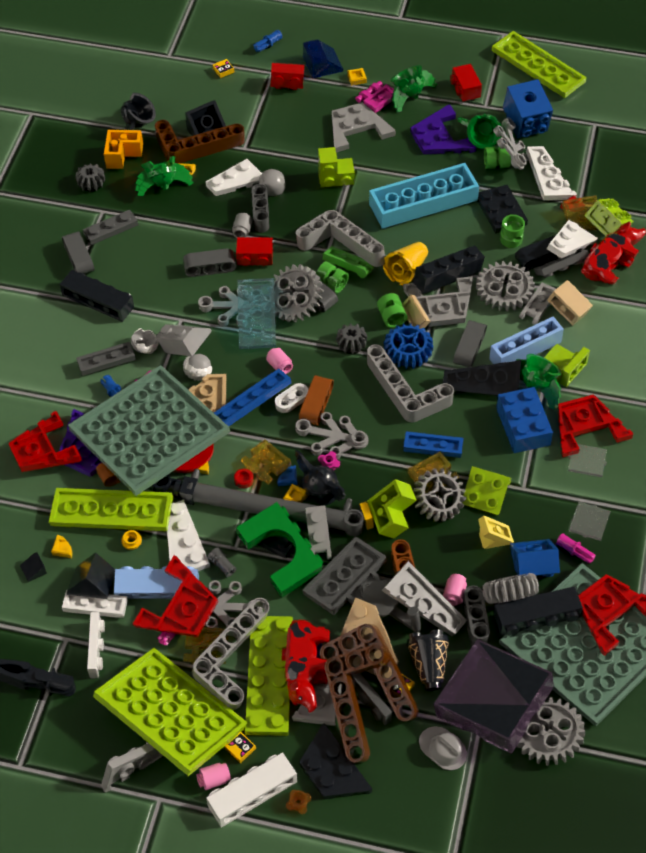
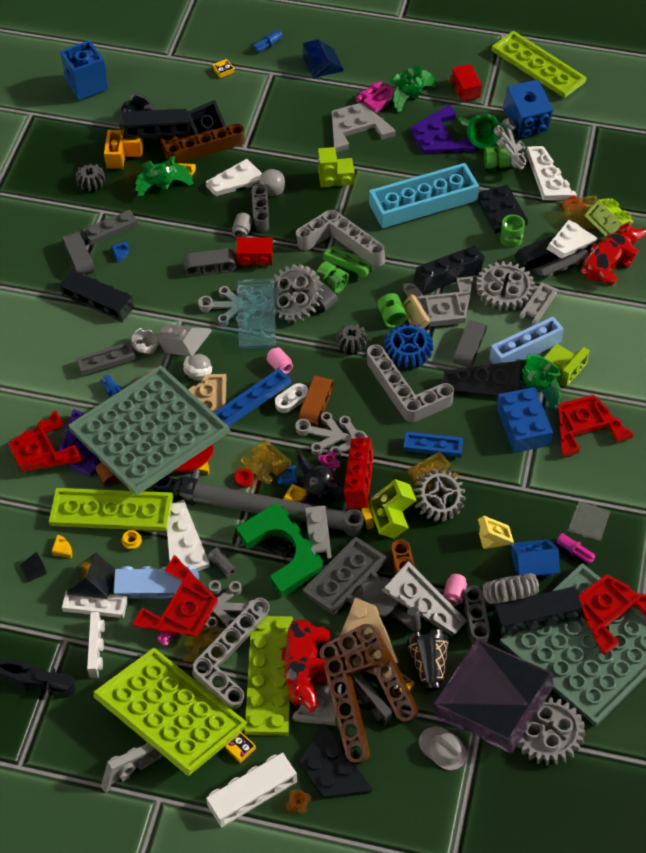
bright pink brick [196,762,231,790] -> none
red brick [270,63,304,90] -> none
yellow tile [347,68,367,86] -> none
yellow cone [383,242,428,285] -> none
lime bracket [462,466,512,515] -> none
tan brick [547,280,593,326] -> none
clear piece [568,444,607,477] -> none
none -> blue brick [60,40,108,100]
none -> blue tile [111,241,129,263]
none -> black brick [119,109,191,139]
none -> red brick [344,437,374,509]

